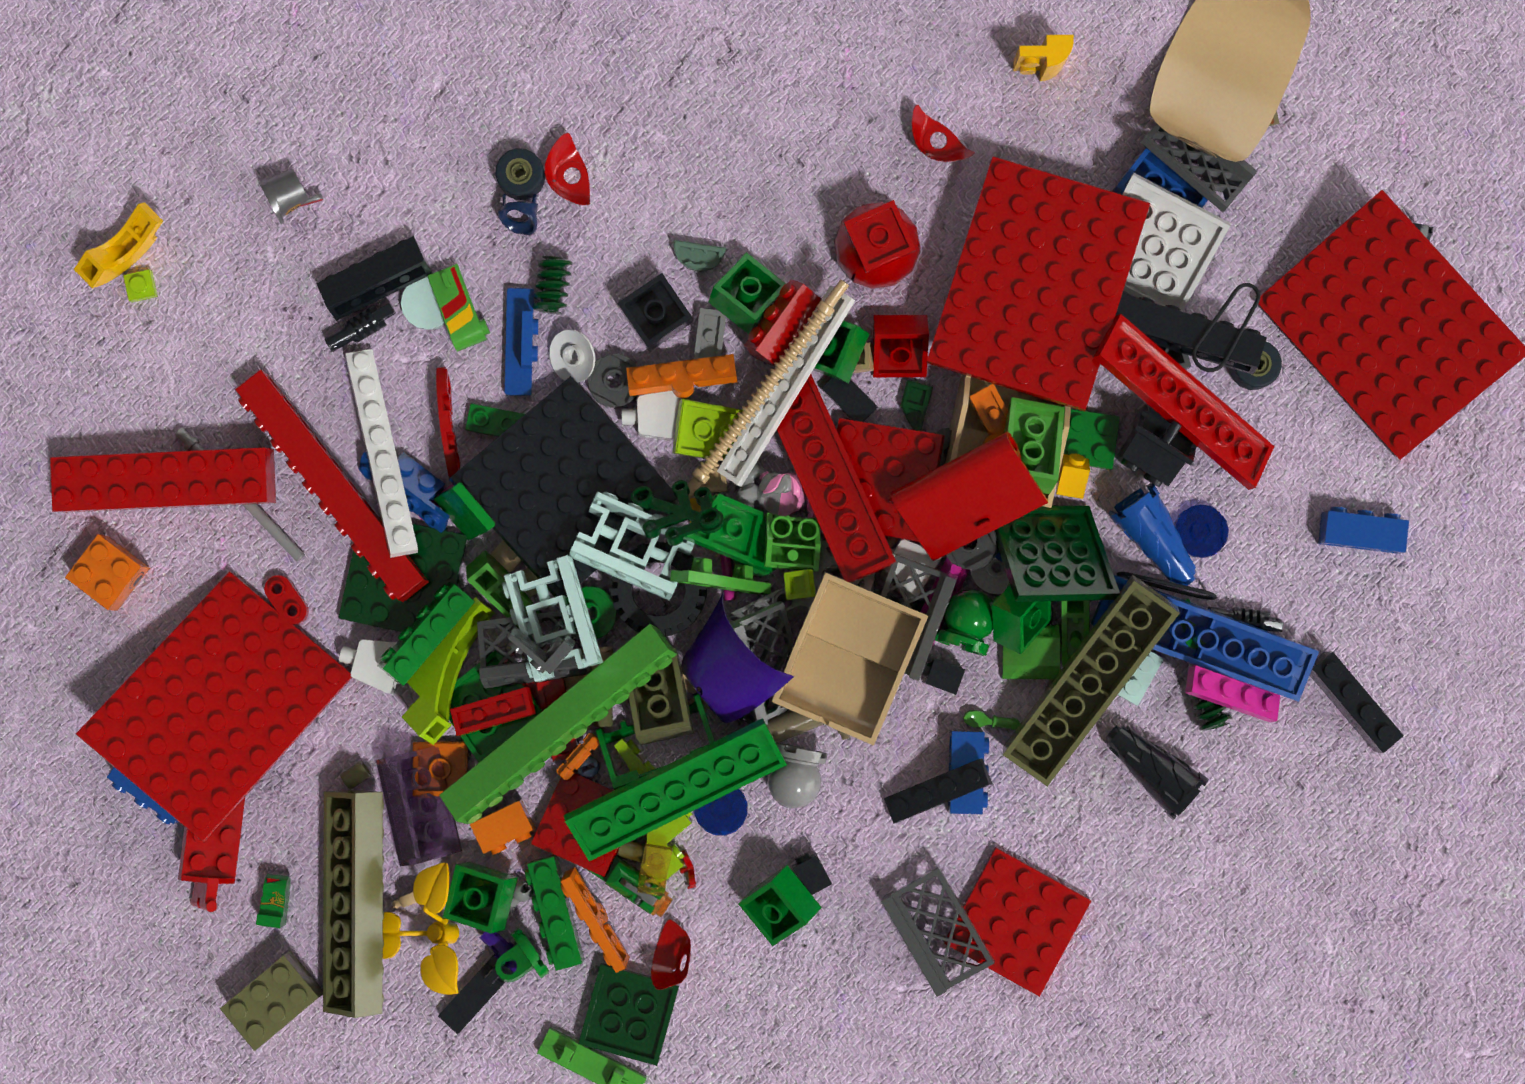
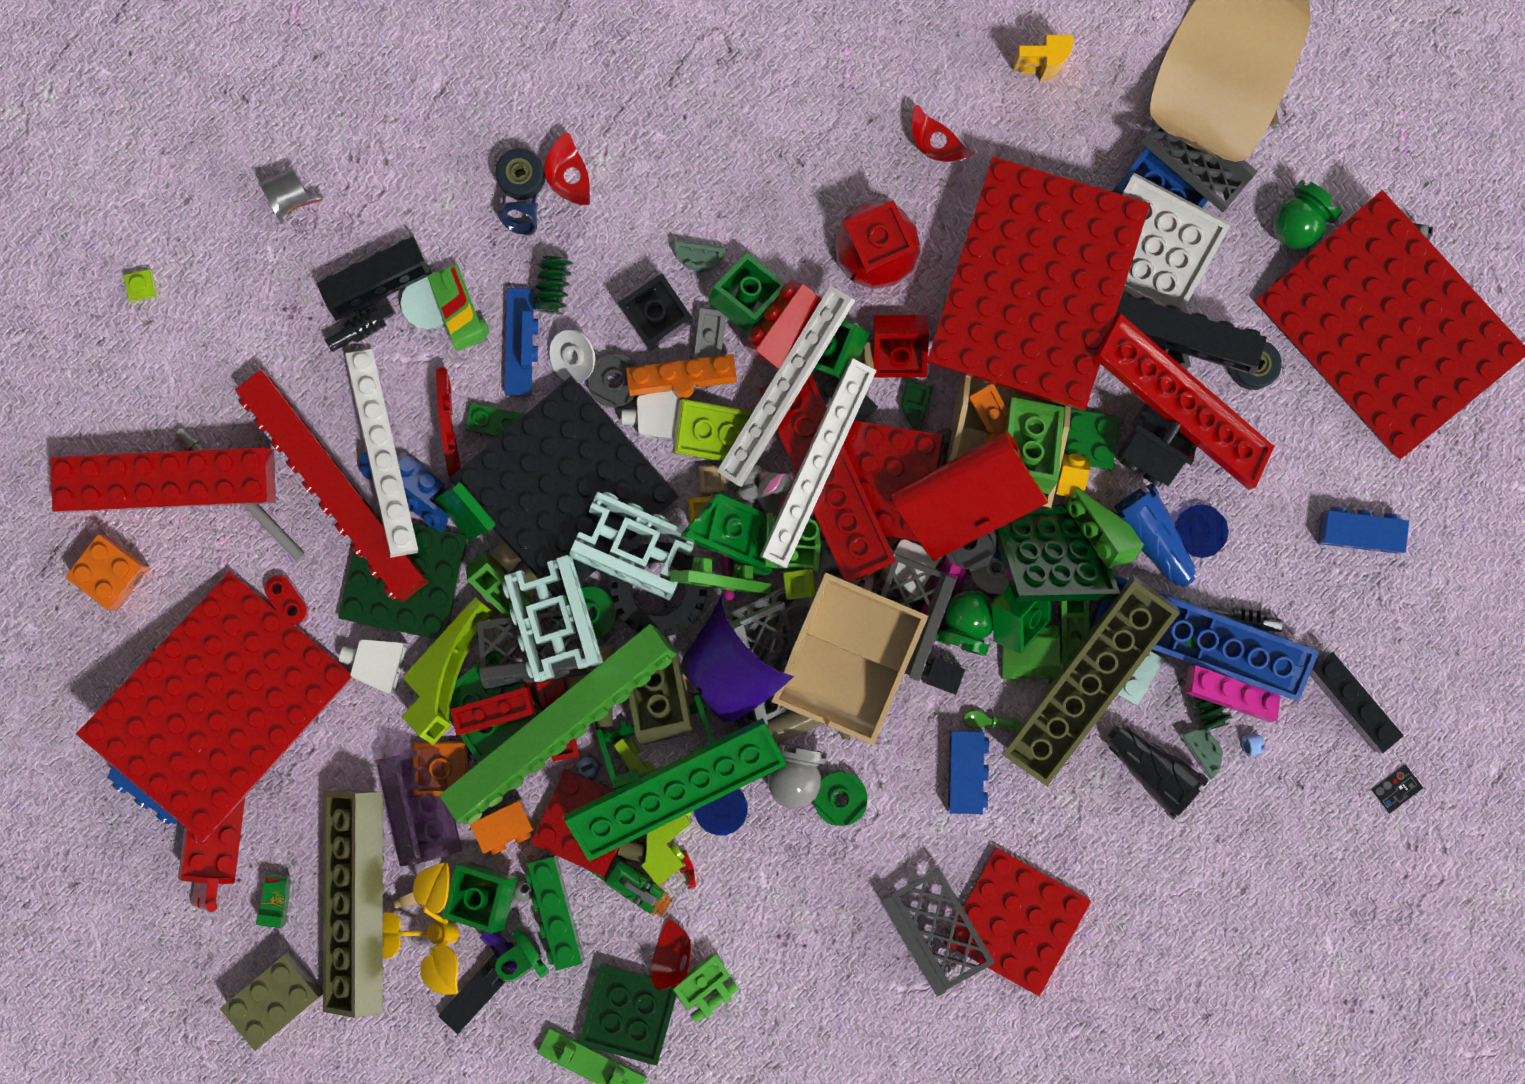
yellow arch [74,202,163,289] -> none
olive hinge [340,761,371,790] -> none
green brick [378,583,475,686] -> none
dark grey bracket [507,627,576,674] -> none
orange axle [556,732,600,780] -> none
orange hinge [560,867,630,973] -> none
dark green plant [631,480,725,546] -> none
clear yellow bracket [637,843,672,897] -> none
tan hose [688,279,849,499] -> none
green brick [738,865,822,947] -> none
black brick [792,852,832,895] -> none
black plate [884,758,993,824] -> none
black piece [1117,572,1217,600] -> none
black piece [1192,283,1260,372] -> none
none -> bright green plate [670,953,739,1024]
none -> white plate [760,358,876,568]
none -> green plate [814,771,868,826]
none -> bright green slope [1066,489,1144,569]
none -> sand green plate [1180,730,1223,780]
none -> light blue hinge [1242,734,1264,756]
none -> green tile [1272,180,1343,250]
none -> black sticker [1372,764,1423,814]

